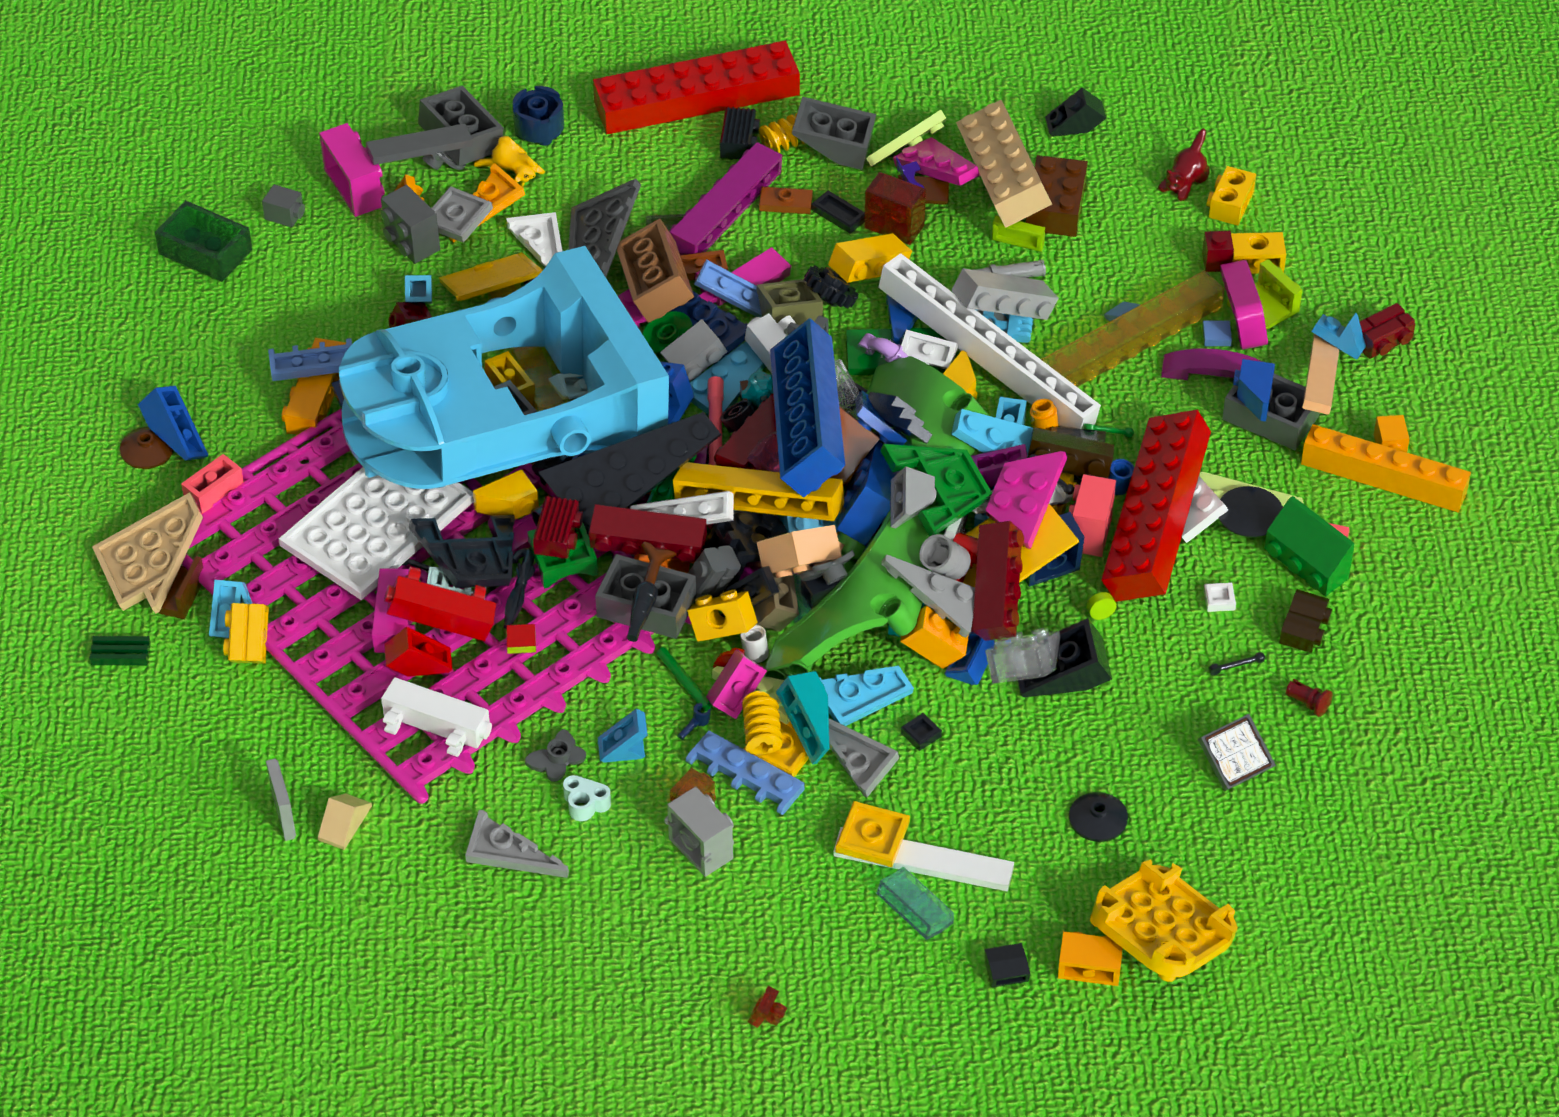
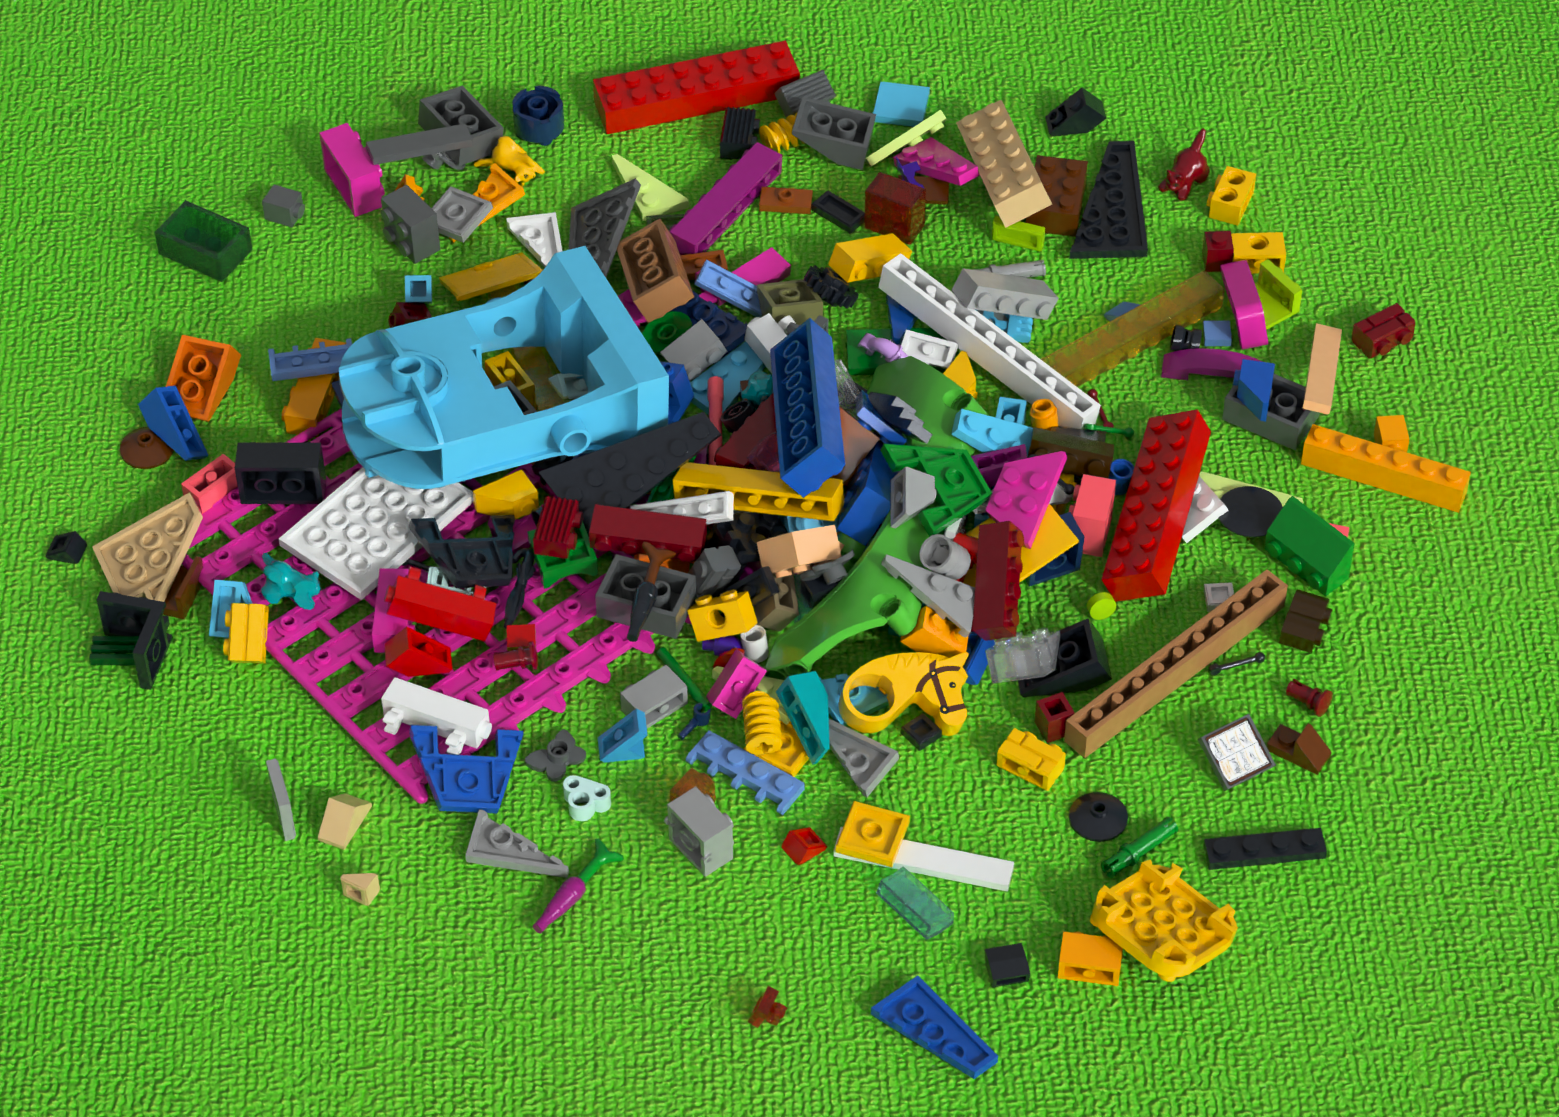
dark azure slope [1311,313,1366,360] -> none
none -> black slope [45,531,87,564]
none -> black bracket [96,591,173,690]
none -> orange slope [166,335,241,422]
none -> black brick [234,442,327,504]
none -> teal animal [261,553,321,610]
none -> tan slope [340,873,380,906]
none -> blue wing [409,725,523,814]
none -> dark red pin [493,641,538,671]
none -> magenta piece [533,839,624,934]
none -> yellowish green wing [612,154,689,221]
none -> light grey brick [620,665,688,728]
none -> dark purple cylinder [702,635,742,656]
none -> dark grey brick [774,70,836,117]
none -> red slope [781,827,827,865]
none -> yellow animal [838,652,969,736]
none -> blue wing [871,975,998,1079]
none -> medium azure tile [873,82,930,127]
none -> yellow brick [997,728,1066,791]
none -> dark red brick [1035,692,1075,743]
none -> medium nougat brick [1064,569,1288,758]
none -> black wing [1069,141,1148,259]
none -> dark red hinge [1087,389,1114,433]
none -> green pin [1101,817,1178,878]
none -> black wheel [1170,324,1202,351]
none -> black plate [1203,828,1327,870]
none -> reddish brown slope [1267,723,1332,775]

